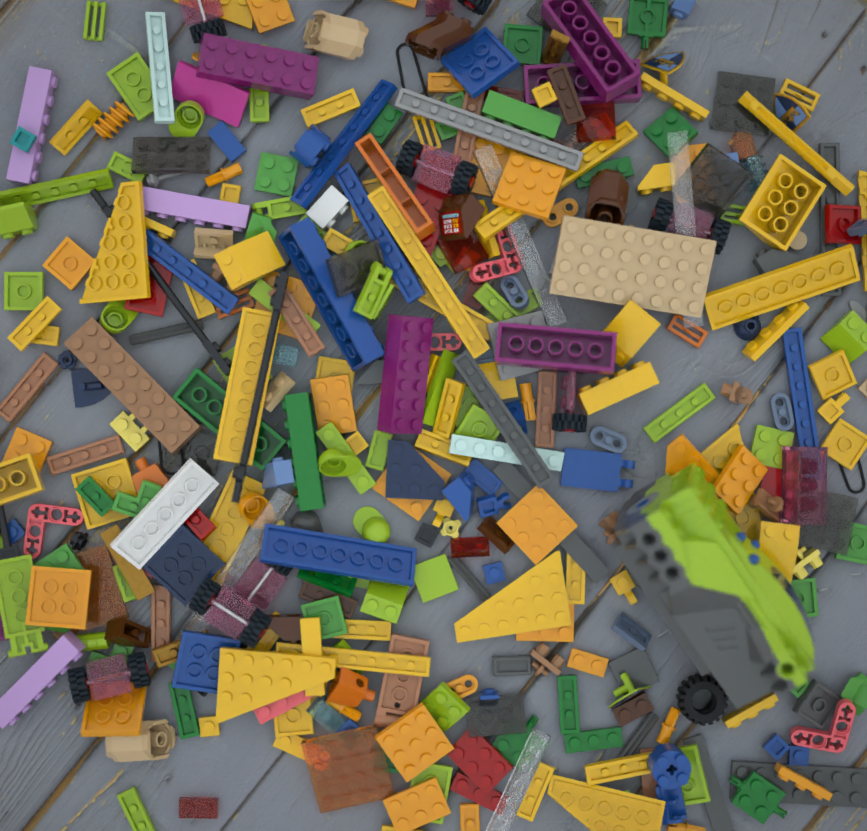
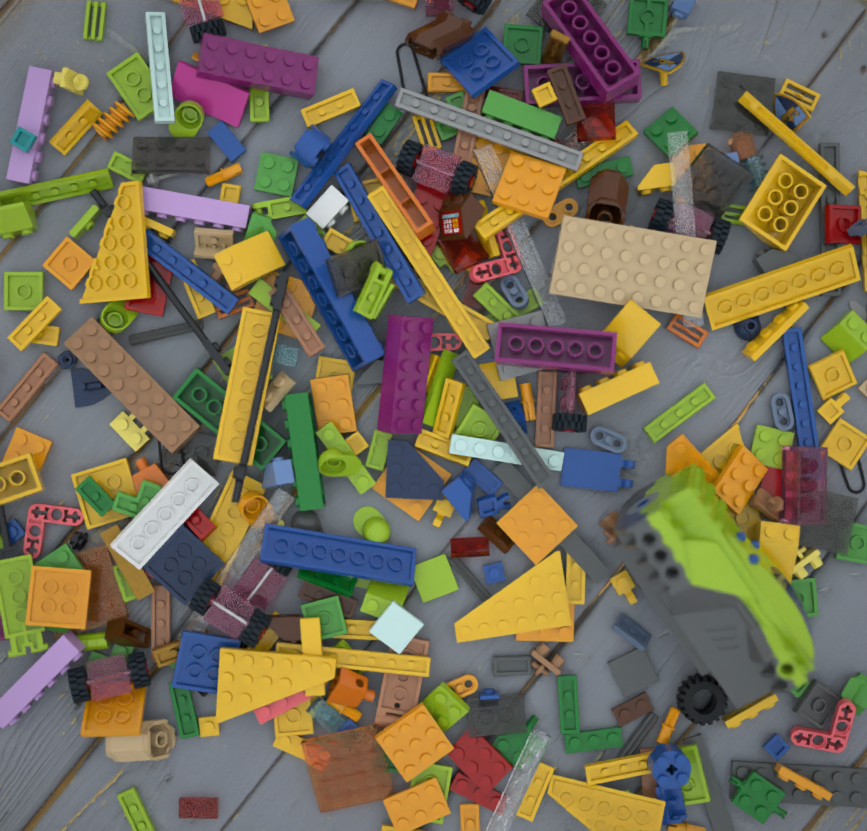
nougat tile [46,434,126,476] -> none
tan brick [303,10,369,60] -> none
black plate [414,522,440,548] -> none
light yellow plate [440,517,461,538] -> none
light orange plate [566,647,609,677] -> none
yellow plate [602,17,622,39] -> none
lime shield [608,672,652,709] -> none
yellow plate [641,72,710,122] -> none
medium nougat hips [720,382,753,405] -> none
blue plate [787,744,809,766] -> none
tan tile [789,231,807,251] -> none
none -> light yellow hips [53,67,89,96]
none -> lime plate [69,204,103,240]
none -> light aqua tile [369,600,424,654]

